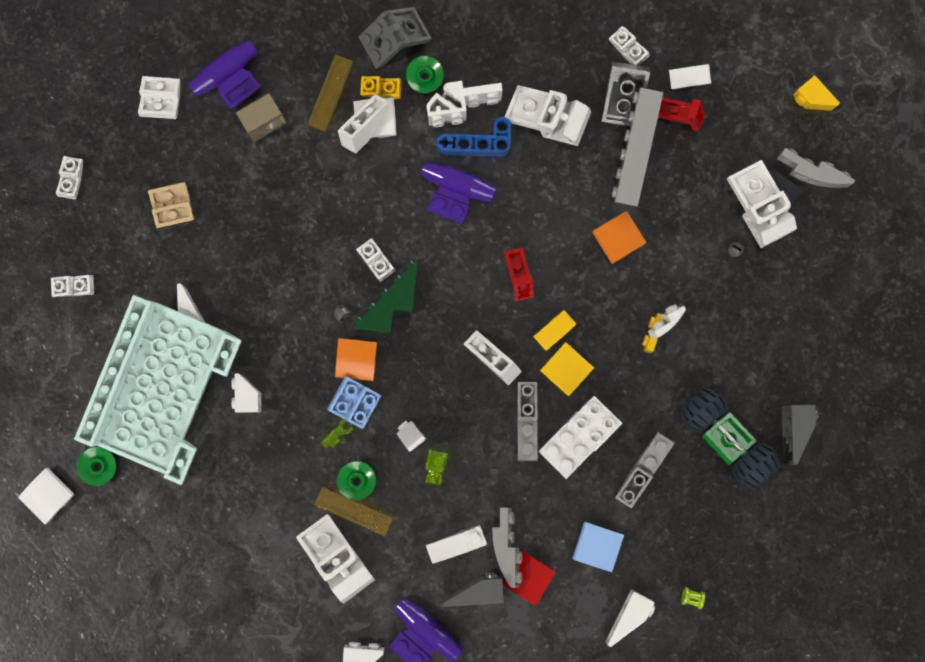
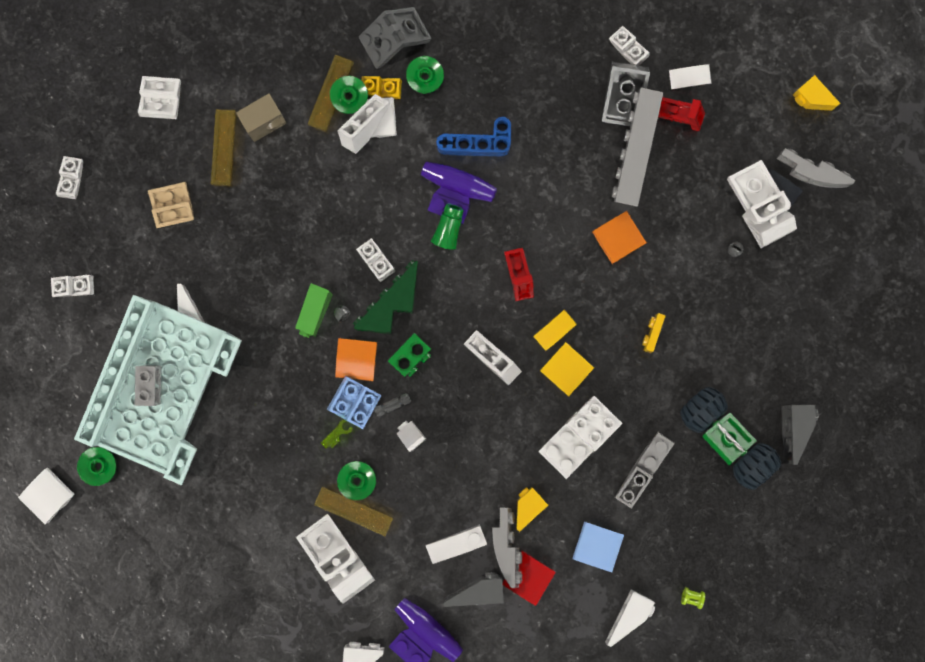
dark purple plate [188,40,261,110] -> none
white slope [232,374,261,413] -> none
clear neon green plate [425,450,448,485] -> none
white piece [427,81,502,127] -> none
white piece [505,85,591,146] -> none
light grey slope [517,382,538,461] -> none
white slope [648,304,686,338] -> none
none -> light grey brick [135,365,161,406]
none -> clear yellow plate [211,109,236,186]
none -> bright green slope [296,283,333,338]
none -> green dish [330,76,368,114]
none -> dark grey axle [374,393,411,417]
none -> green brick [388,333,431,378]
none -> green plant [431,204,464,249]
none -> yellow slope [516,487,548,532]

